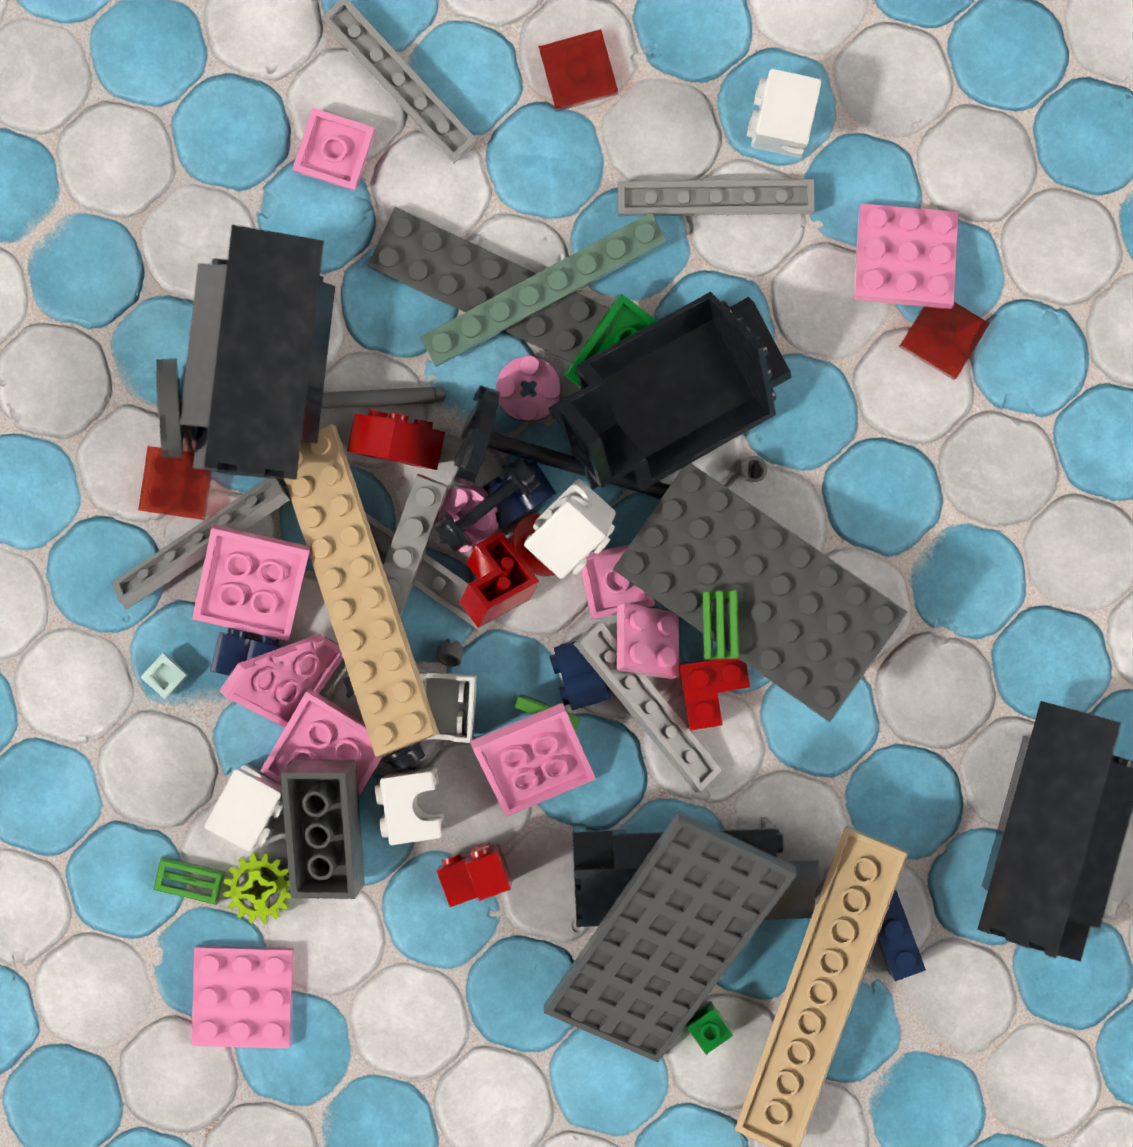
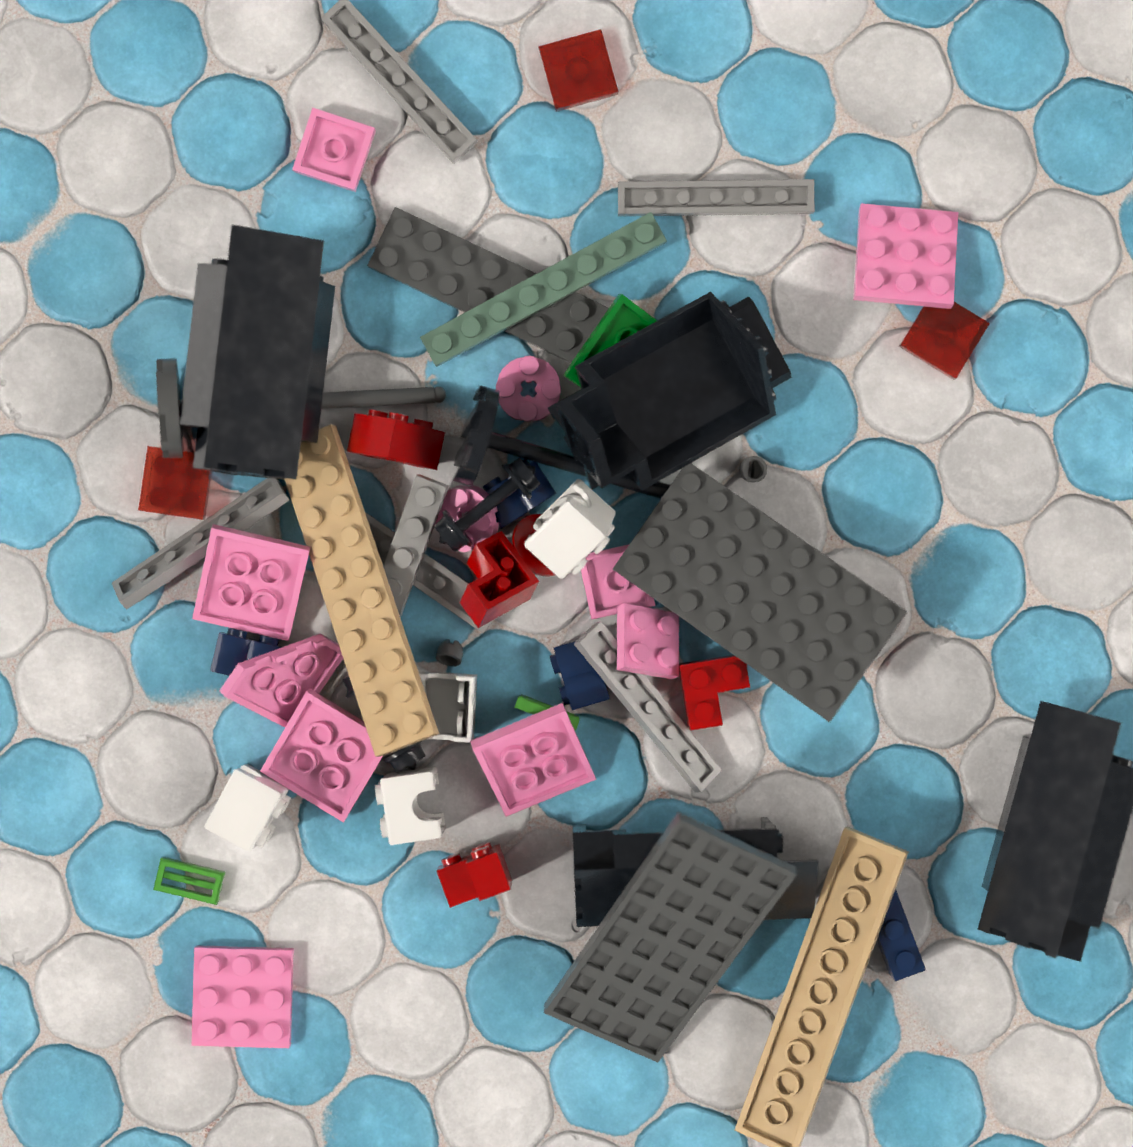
light aqua plate [141,653,189,699] -> none
lime gear [223,852,291,924] -> none
dark grey brick [280,760,365,899] -> none
green brick [686,1001,733,1055] -> none
bright green tile [703,591,739,659] -> none
white piece [746,69,821,158] -> none

